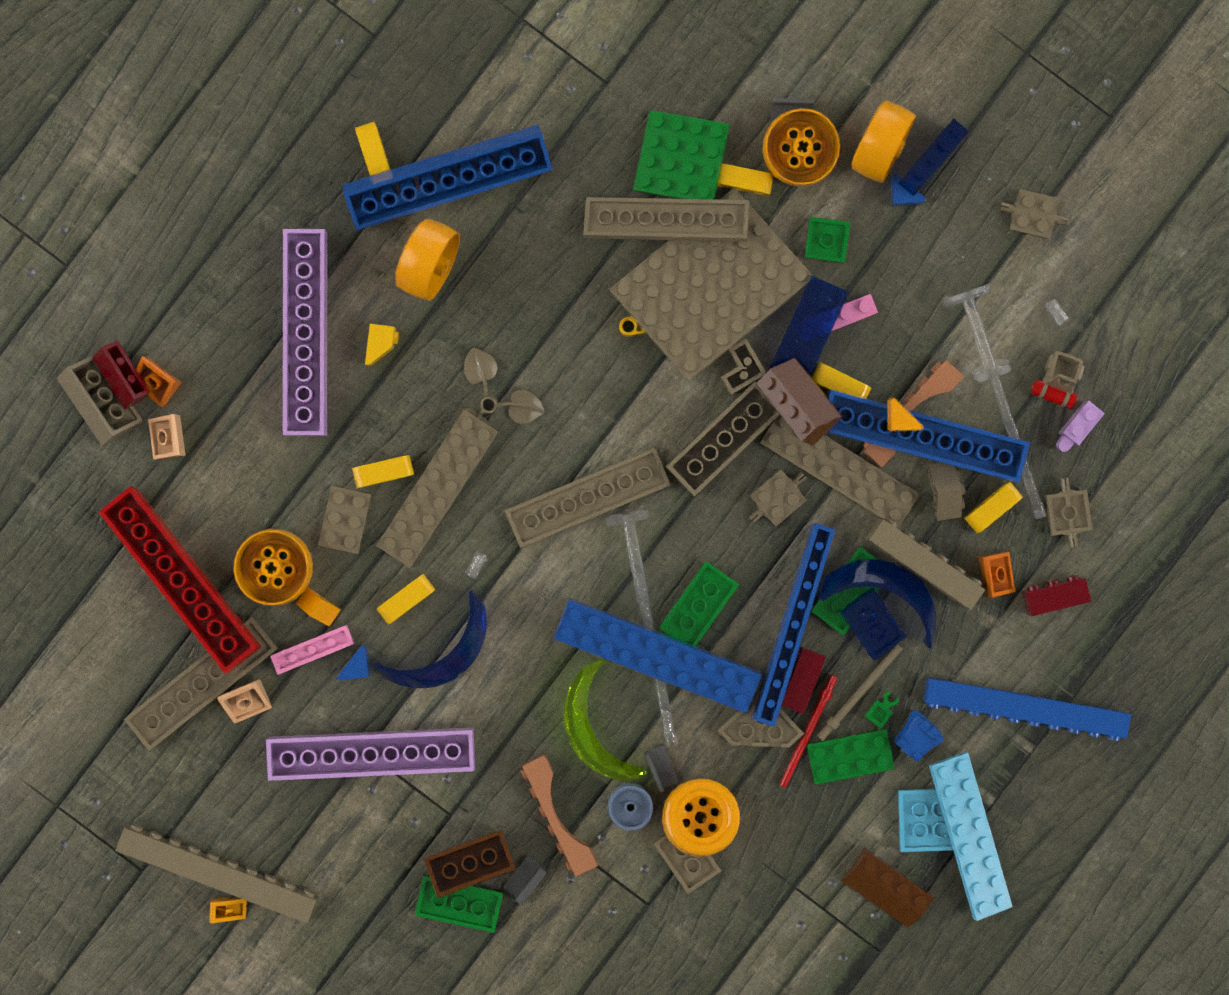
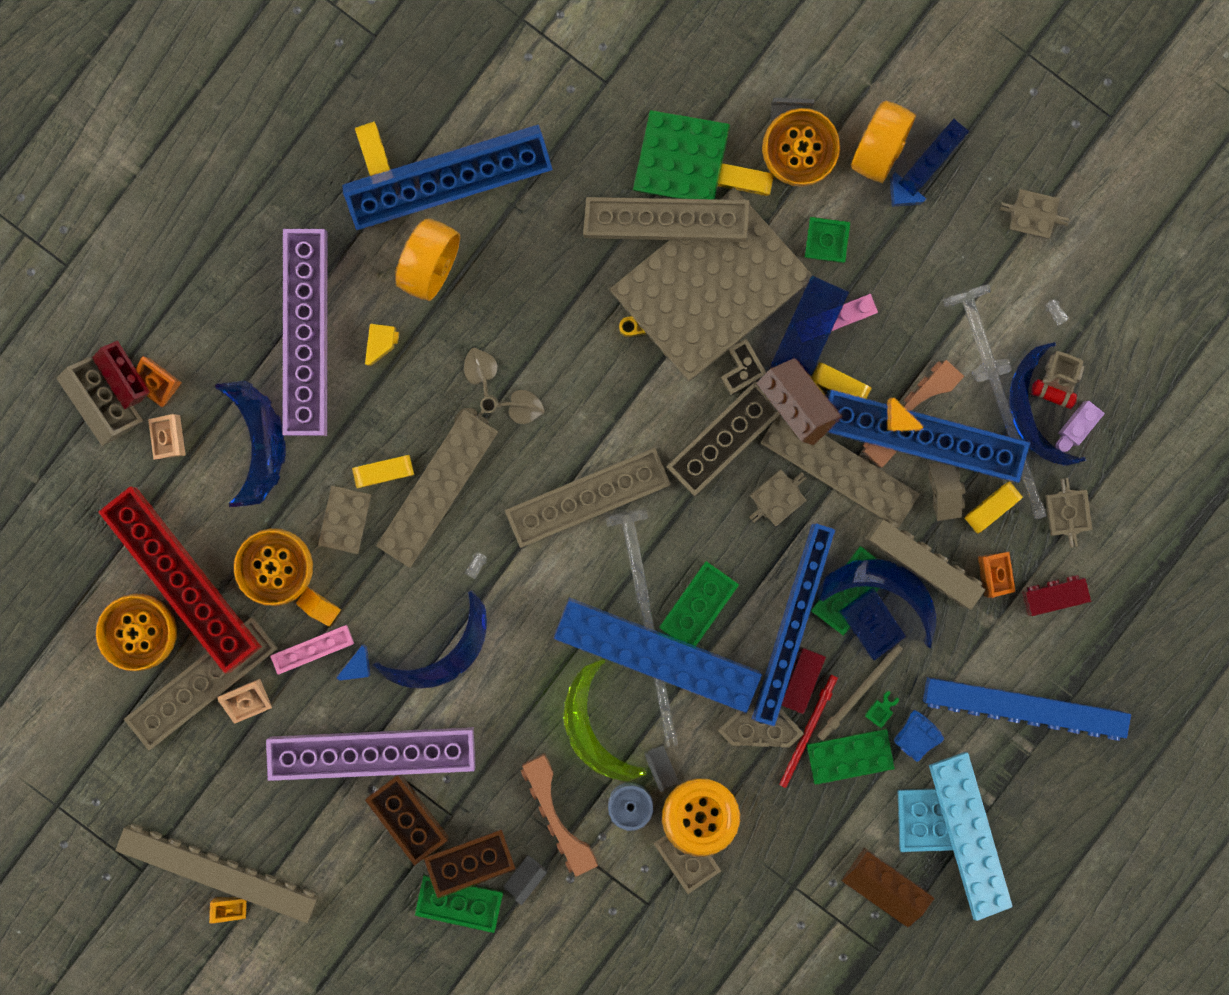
yellow beam [376,573,436,625] -> none
none -> light orange wheel [96,593,177,671]
none -> clear blue windscreen [215,381,286,507]
none -> reddish brown brick [365,775,449,866]
none -> clear blue windscreen [1009,342,1086,466]

